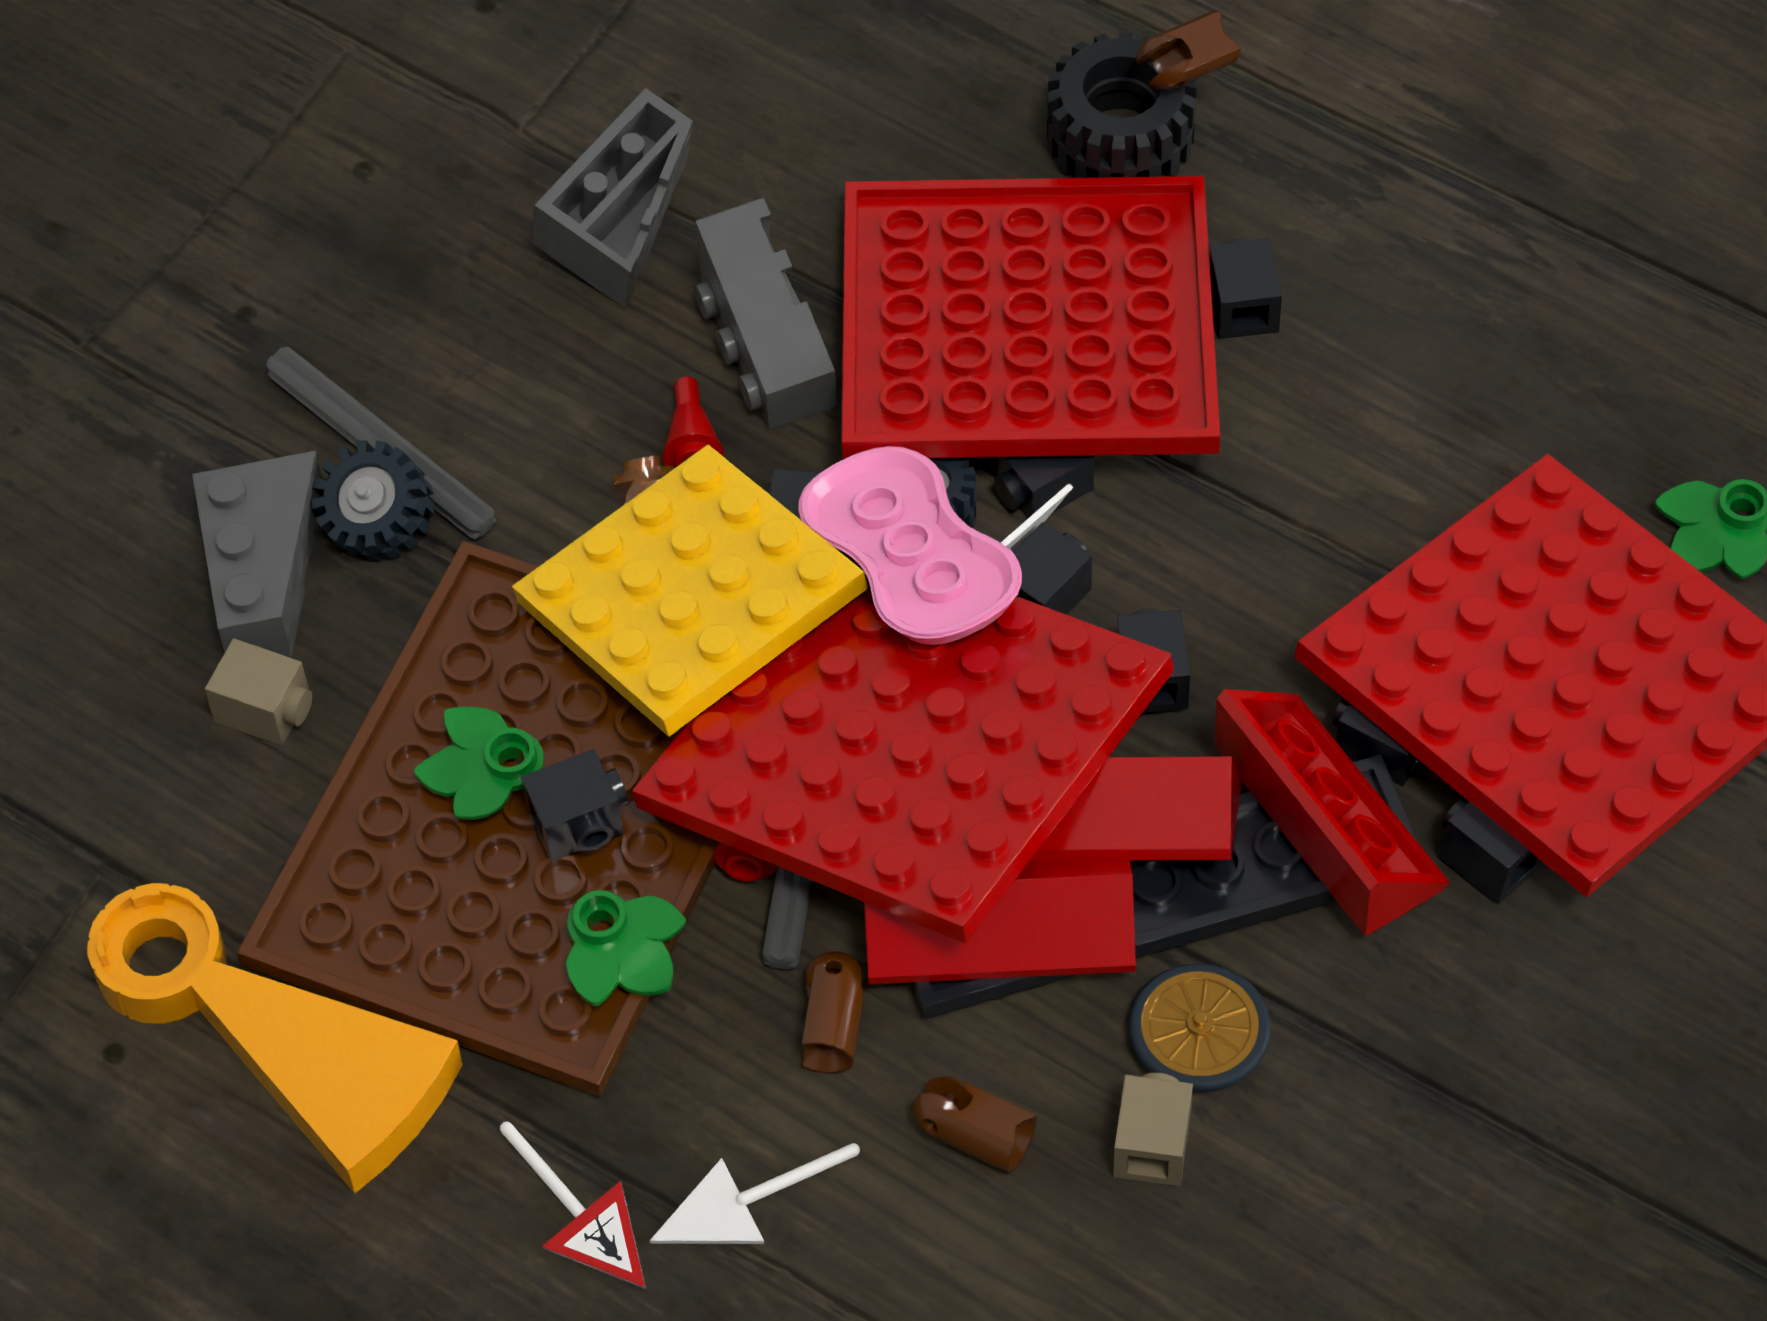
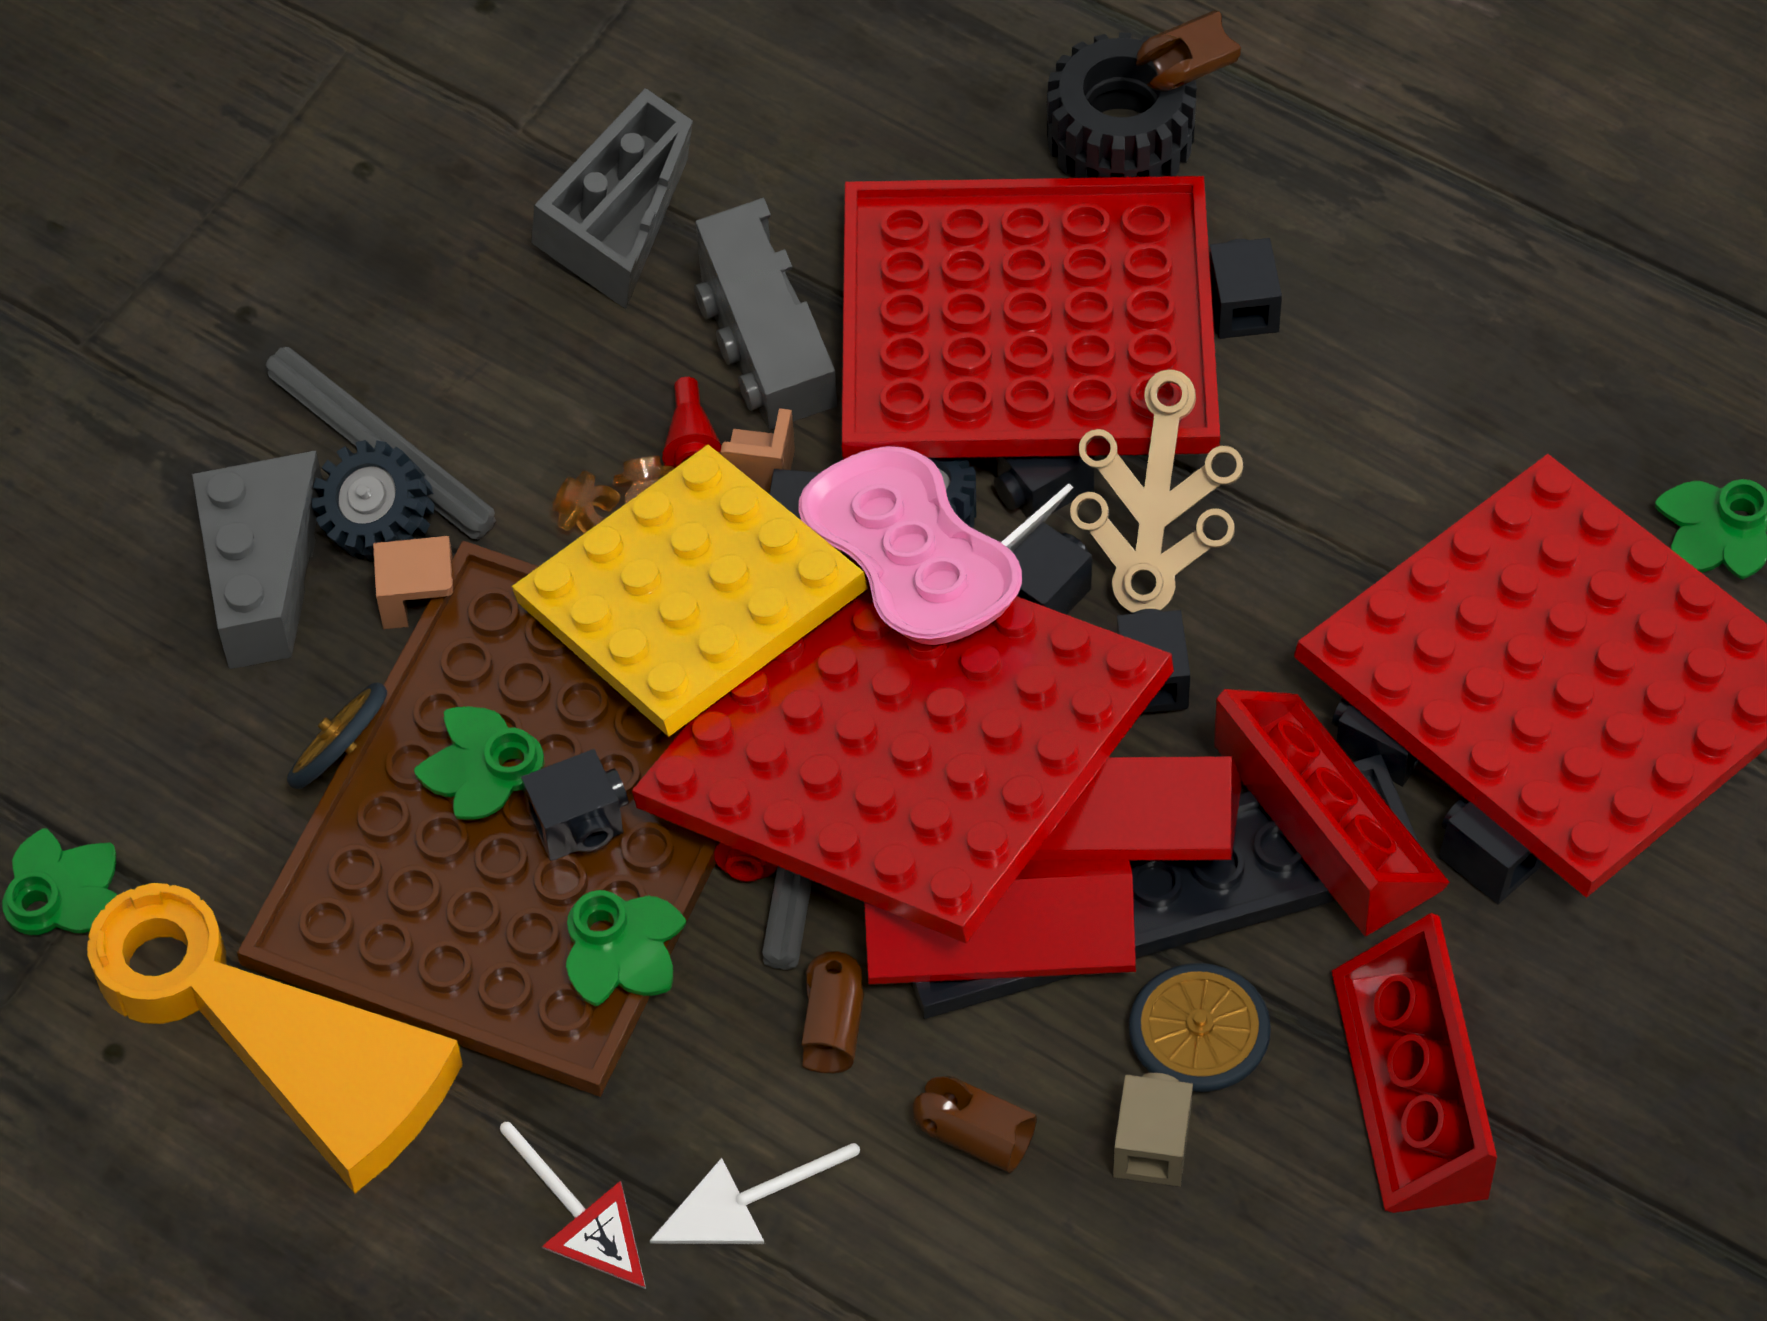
dark tan brick [205,638,313,746] -> none
none -> green plate [2,828,117,935]
none -> black wheel [287,683,387,789]
none -> nougat panel [373,536,453,629]
none -> clear orange plate [553,470,621,533]
none -> nougat panel [720,408,795,494]
none -> tan plant [1070,370,1243,613]
none -> red slope [1332,913,1497,1213]

